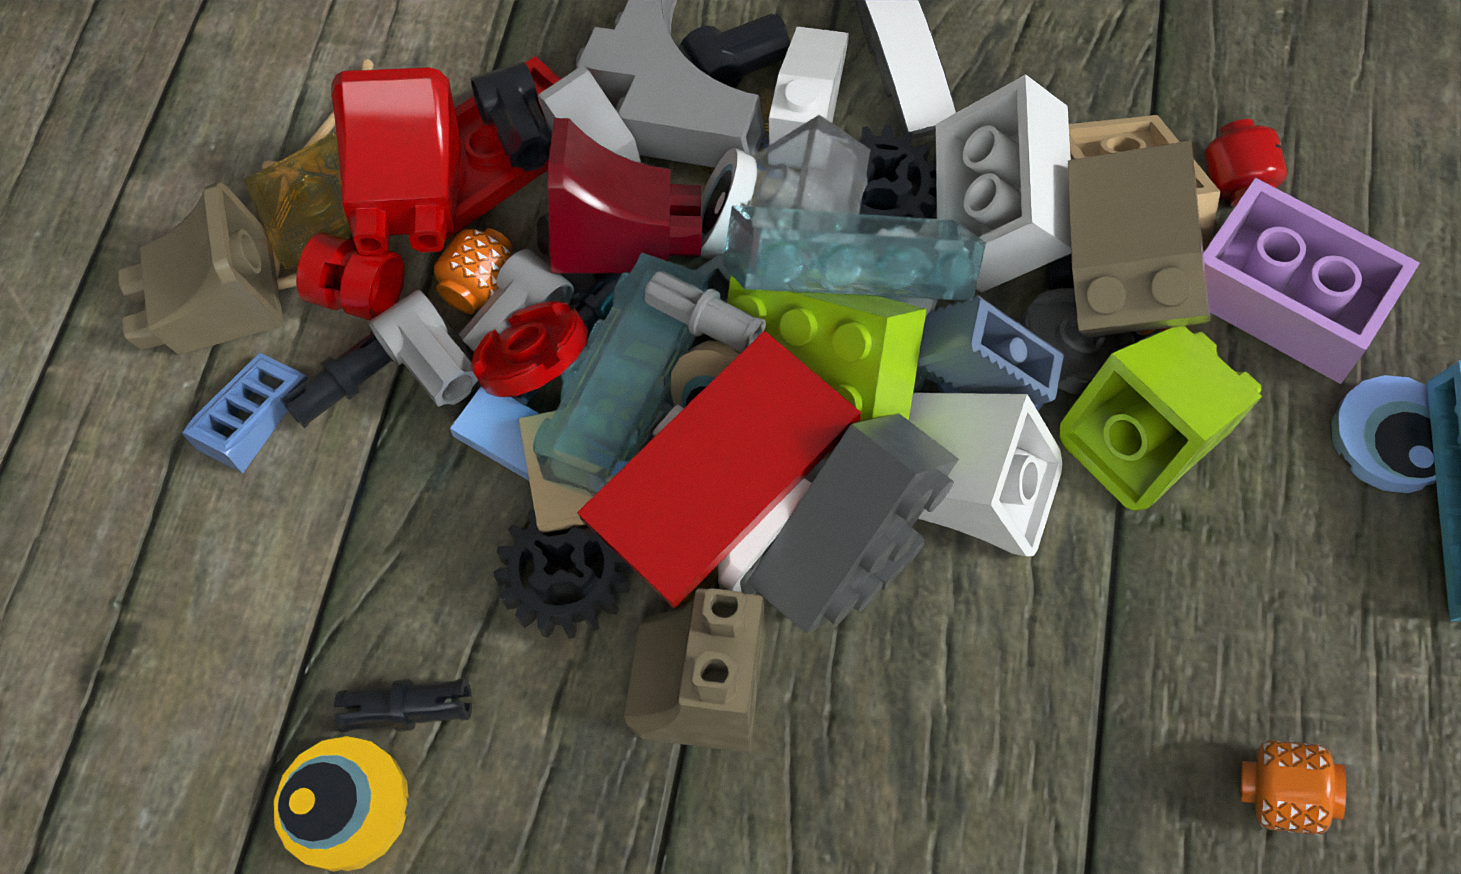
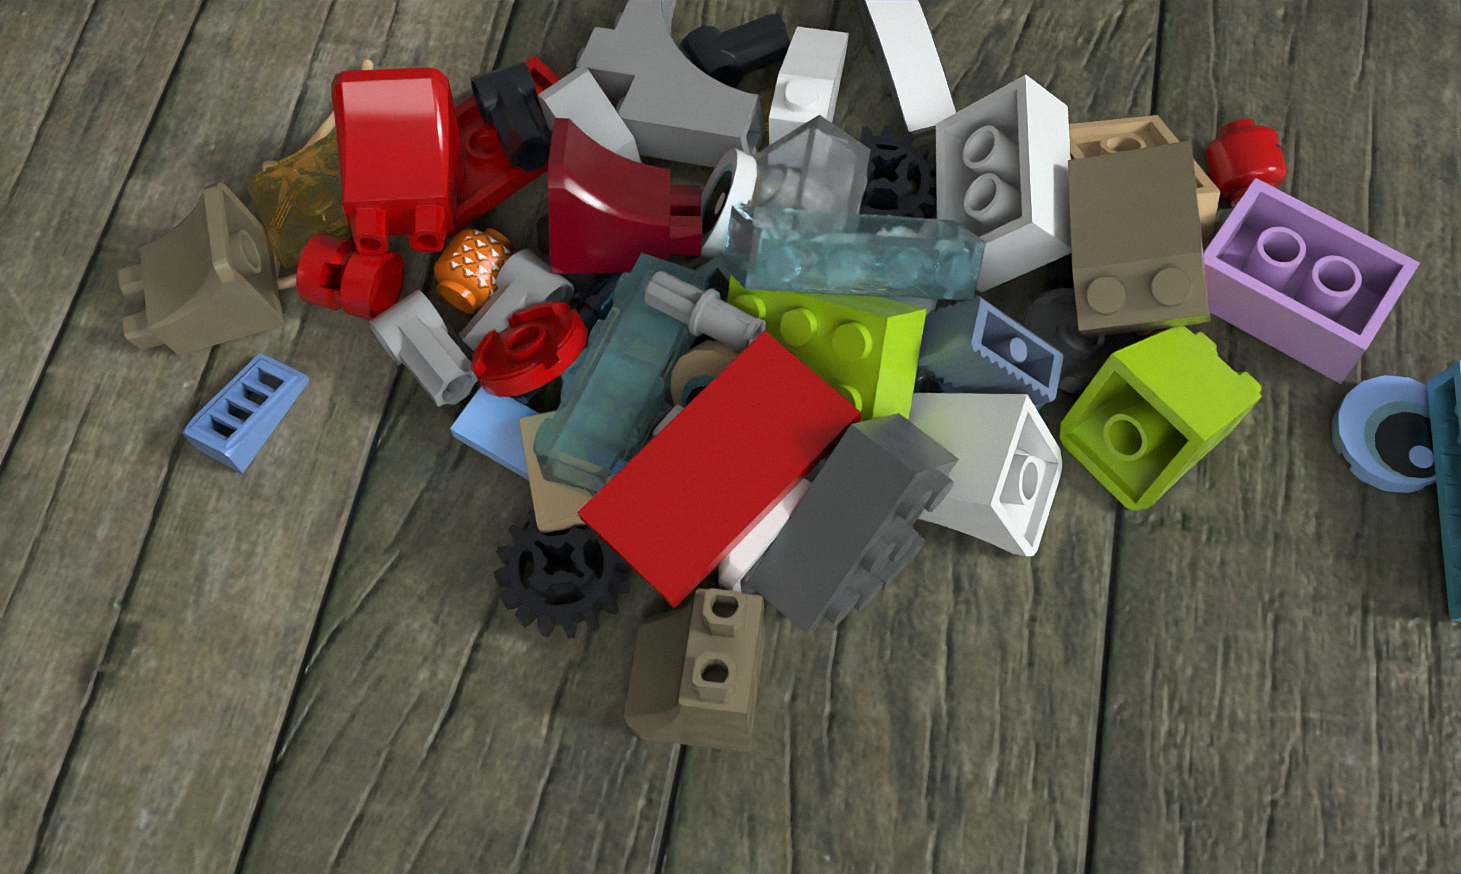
tile [274,736,409,872] -> none
black pin [280,331,393,429] -> none
black pin [334,678,472,733] -> none
orange head [1240,740,1346,835] -> none

